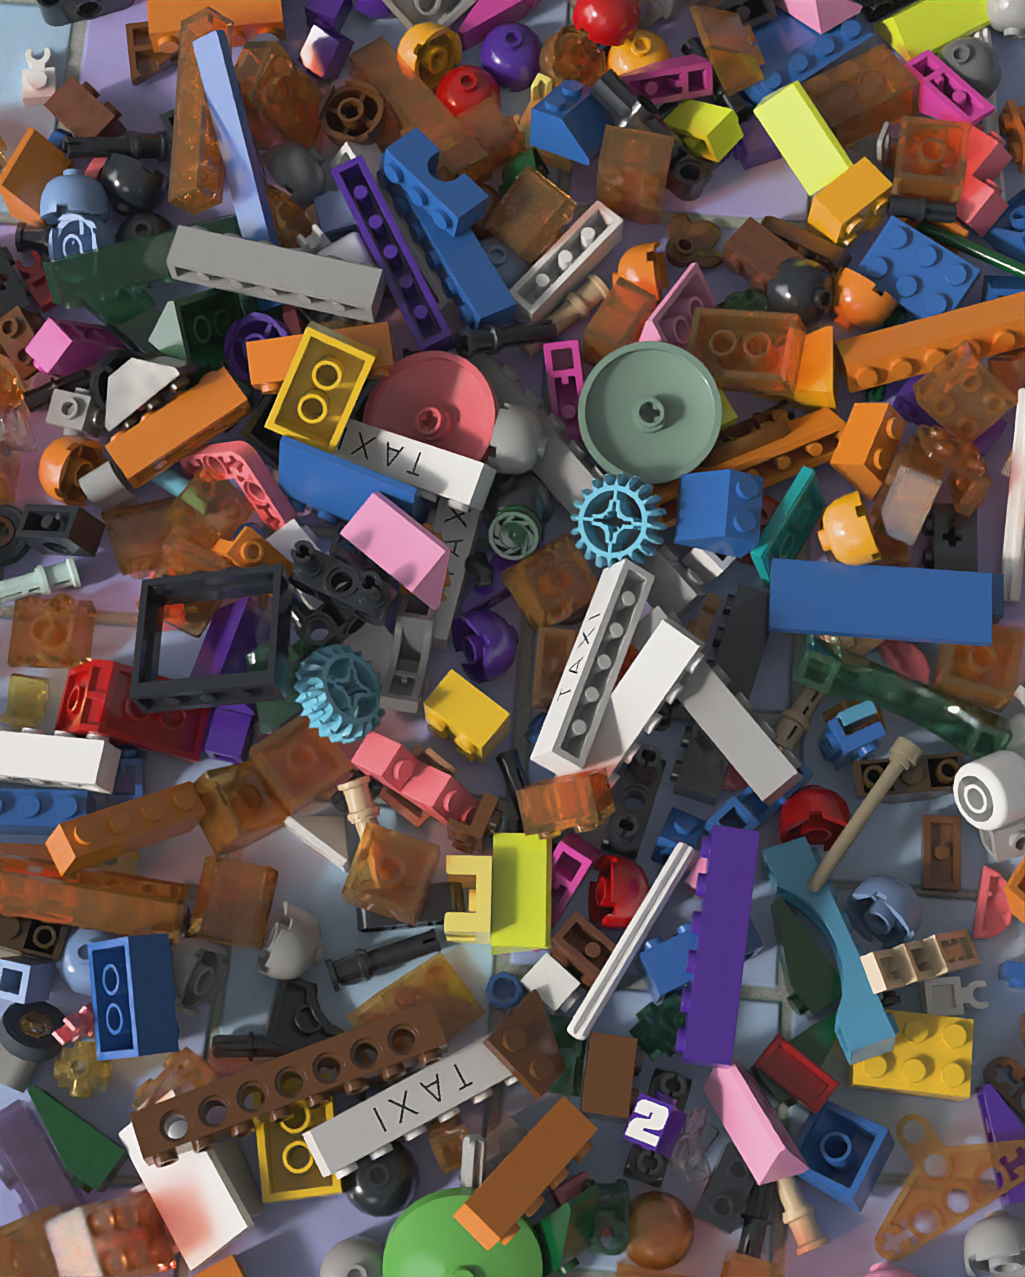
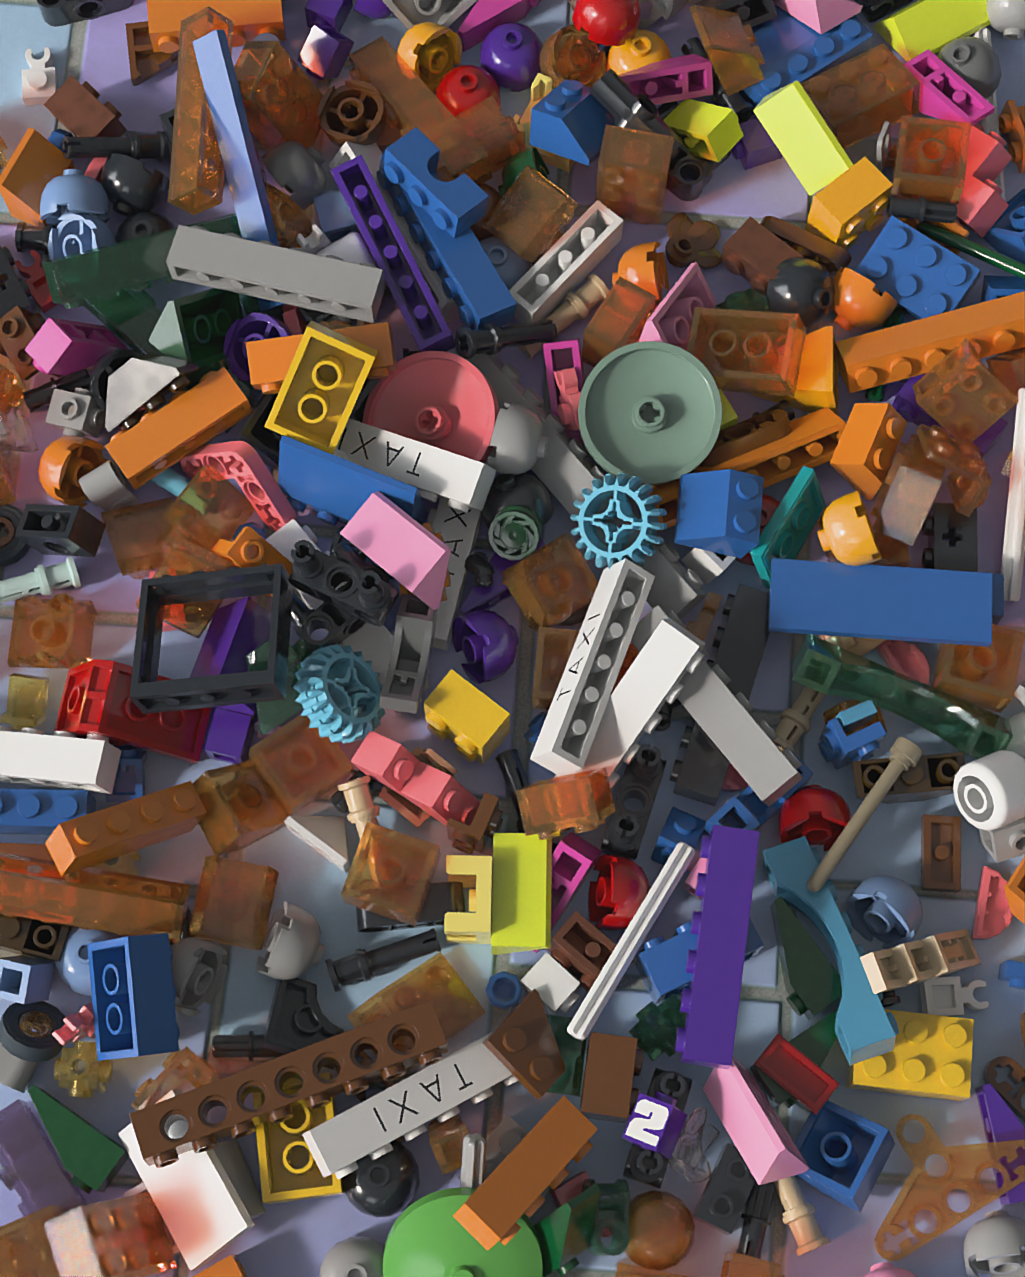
none -> coral plate [554,368,581,430]

